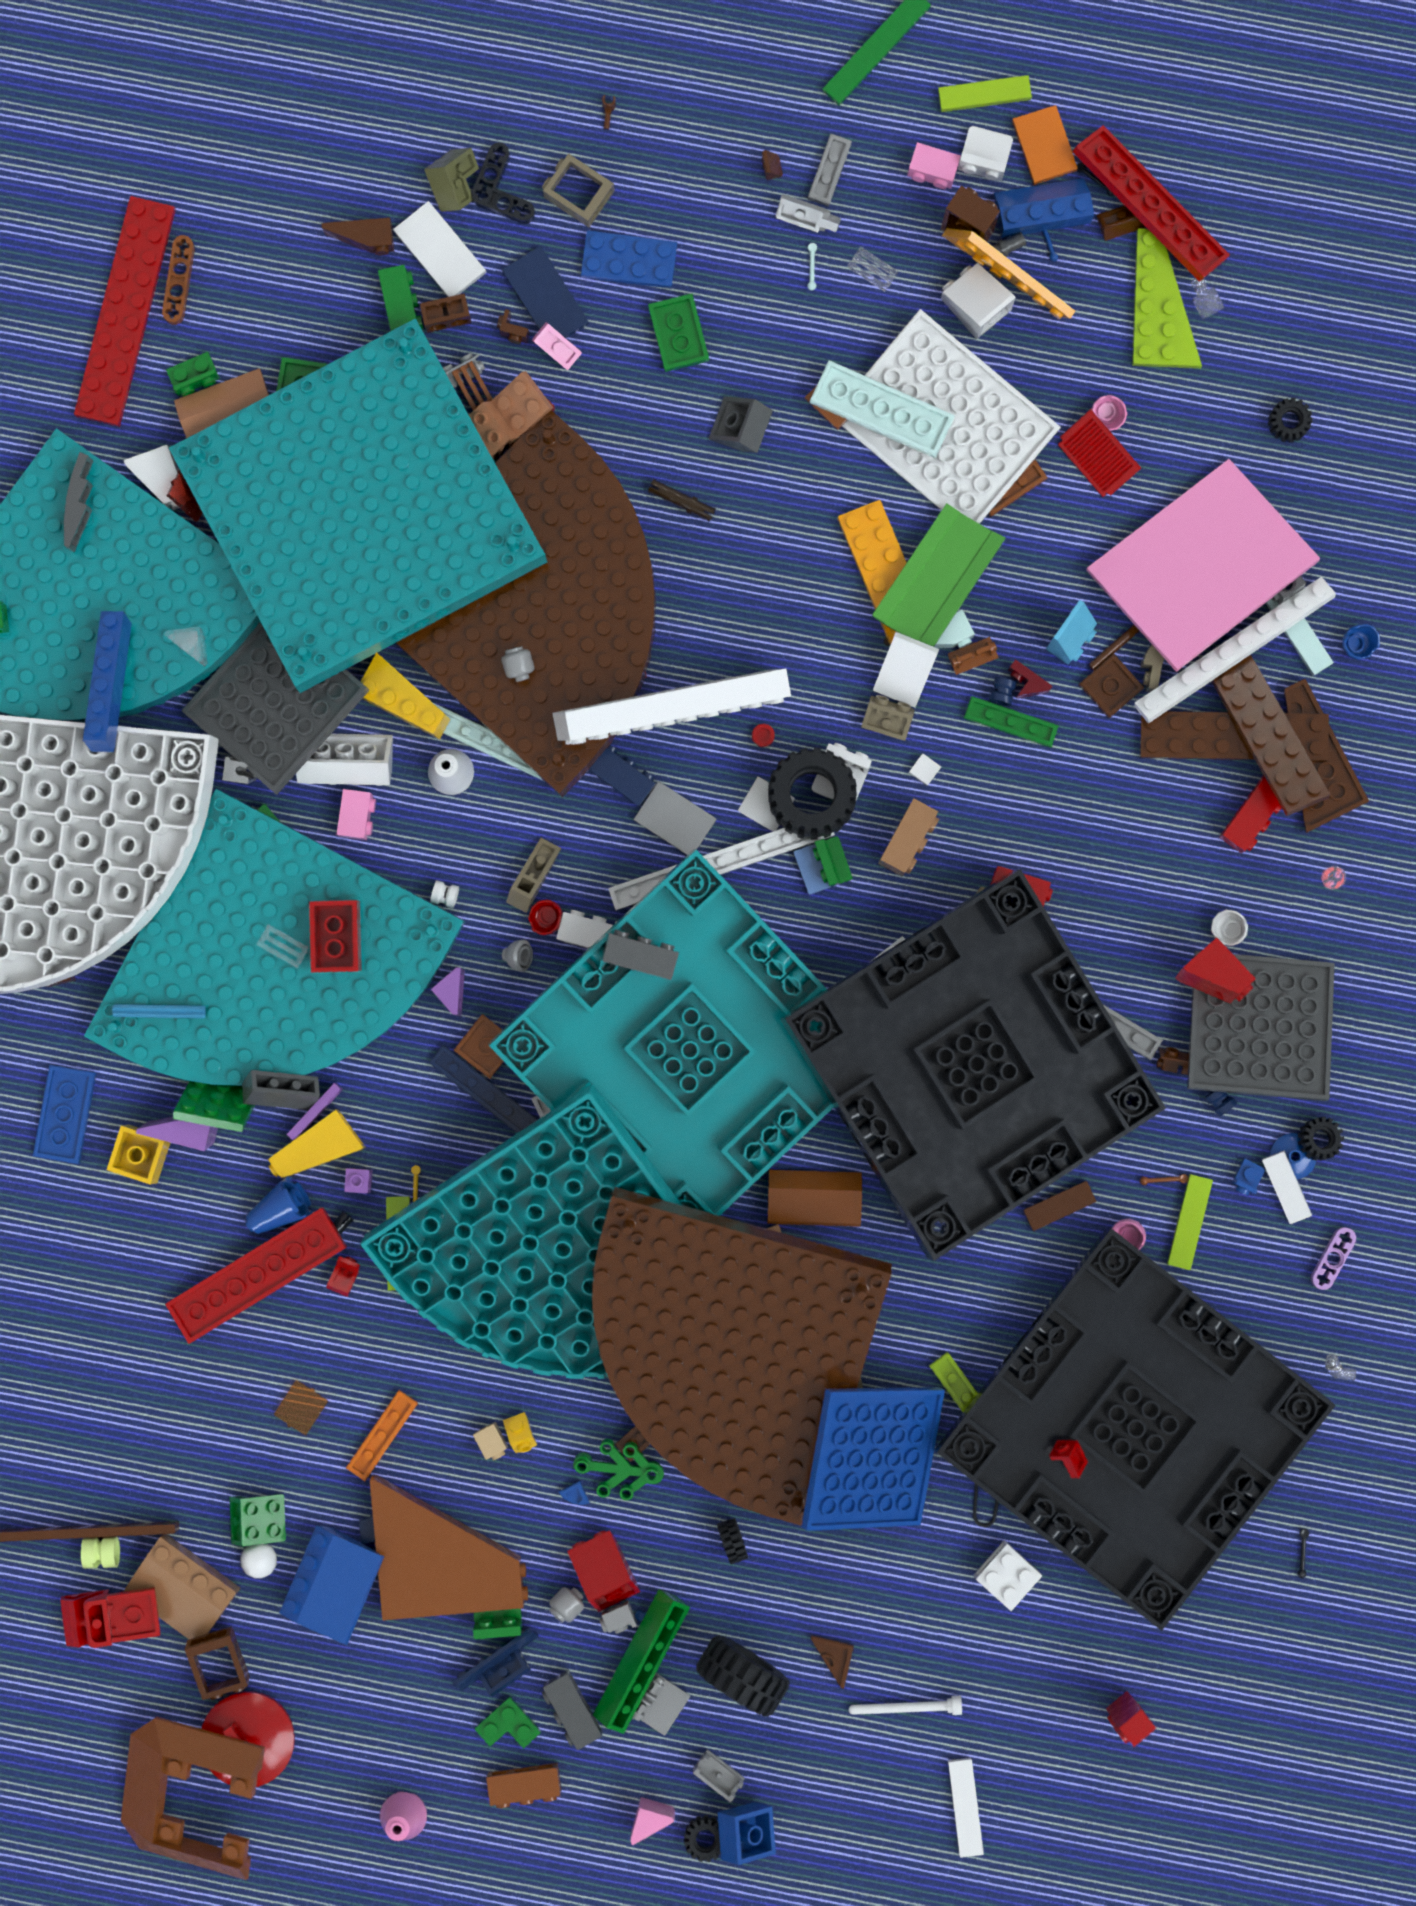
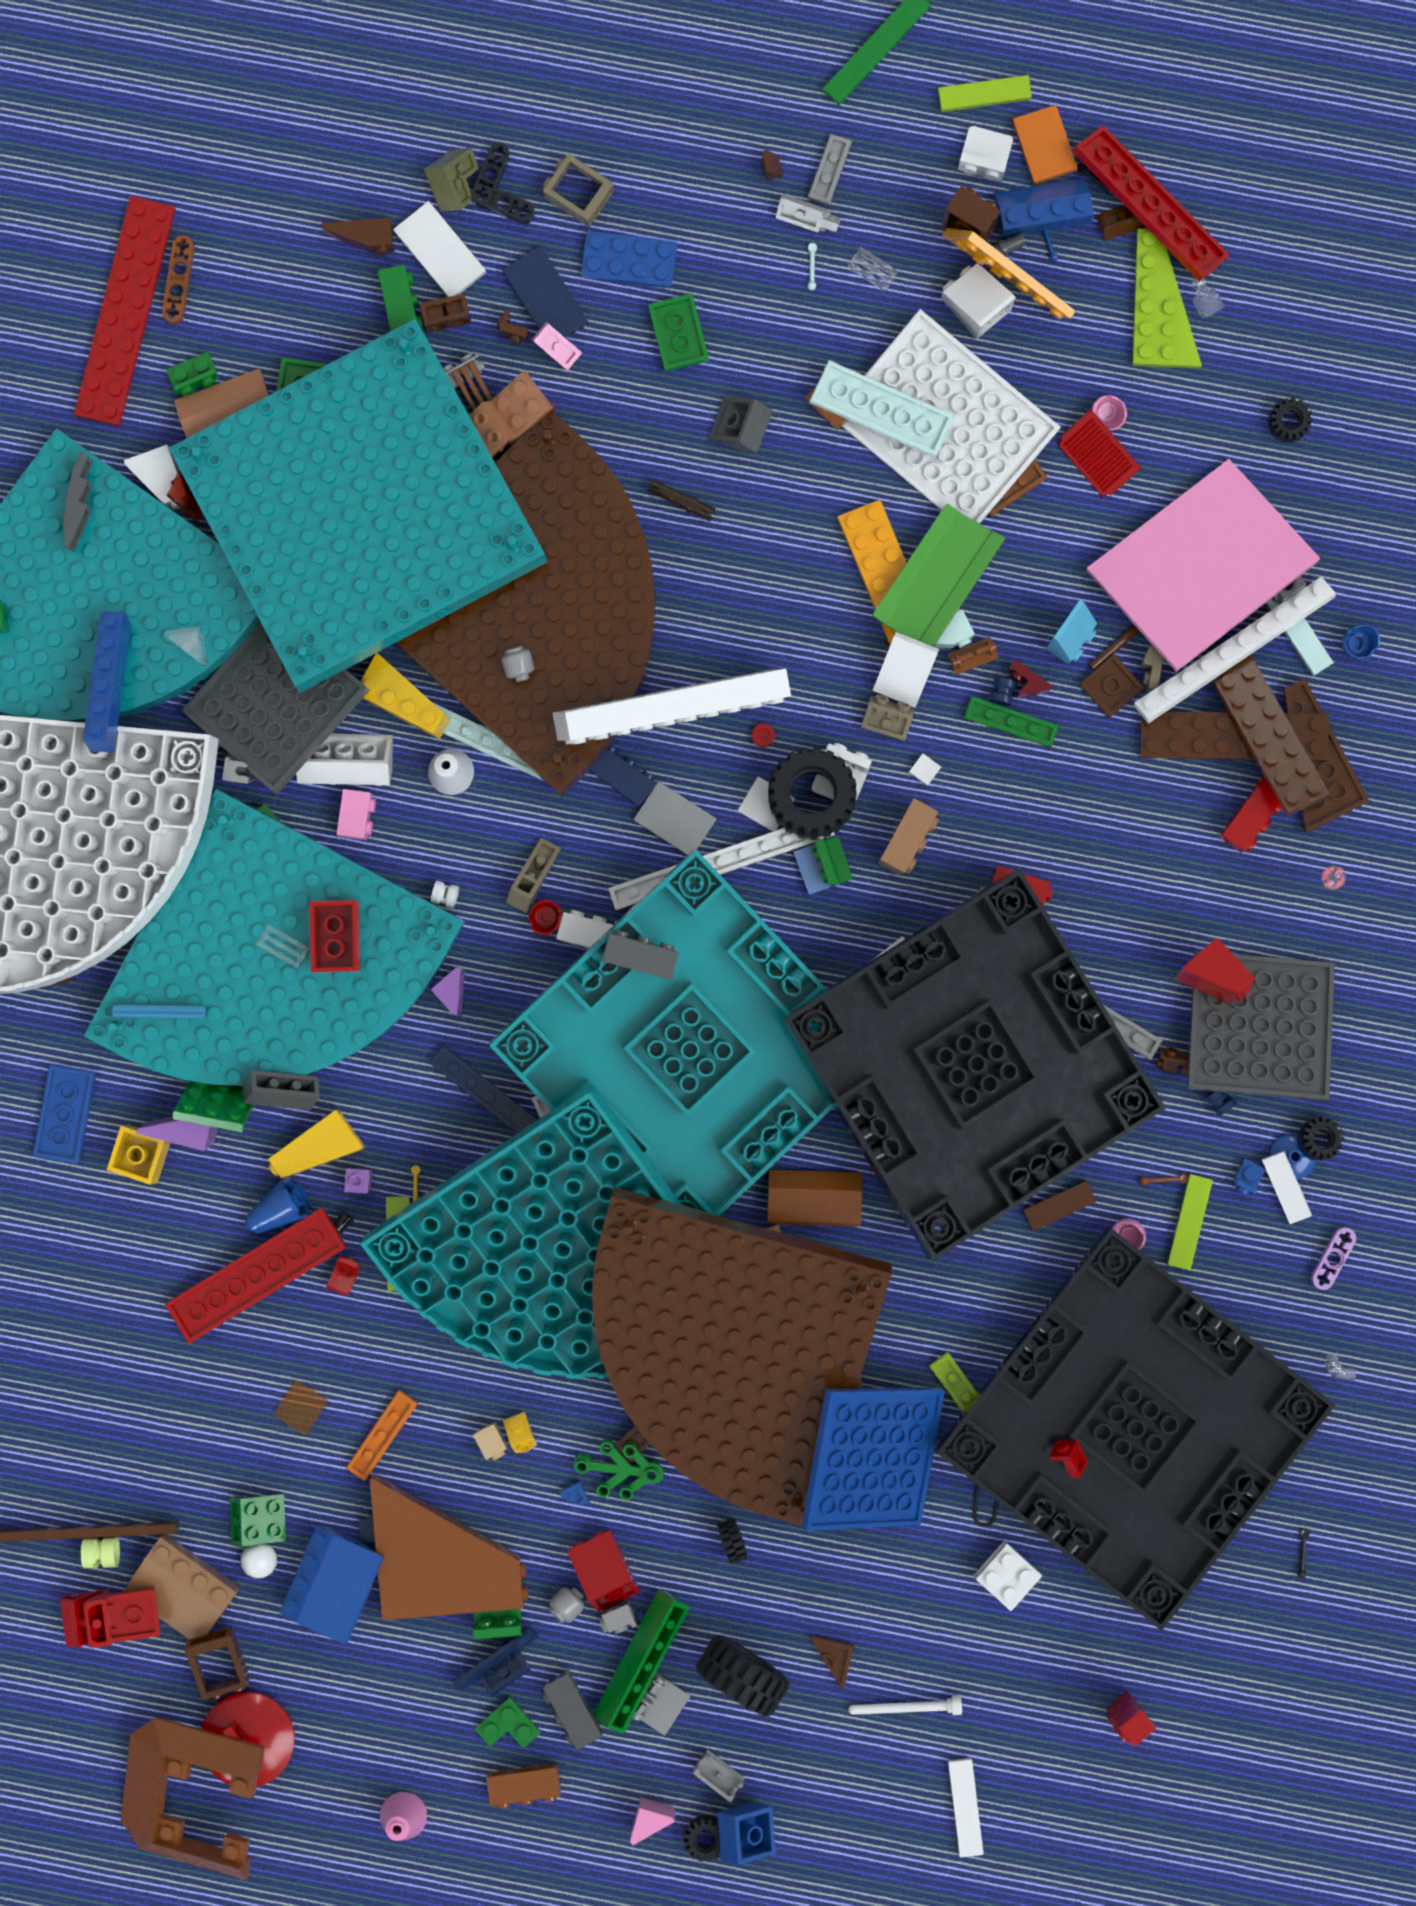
medium lavender tile [286,1083,343,1140] -> none
dark orange tile [454,1014,504,1079] -> none
light grey brick [502,940,533,972] -> none
reddish brown hand [602,95,616,130] -> none
bright pink brick [908,143,961,189] -> none
white hair [1211,910,1248,946] -> none

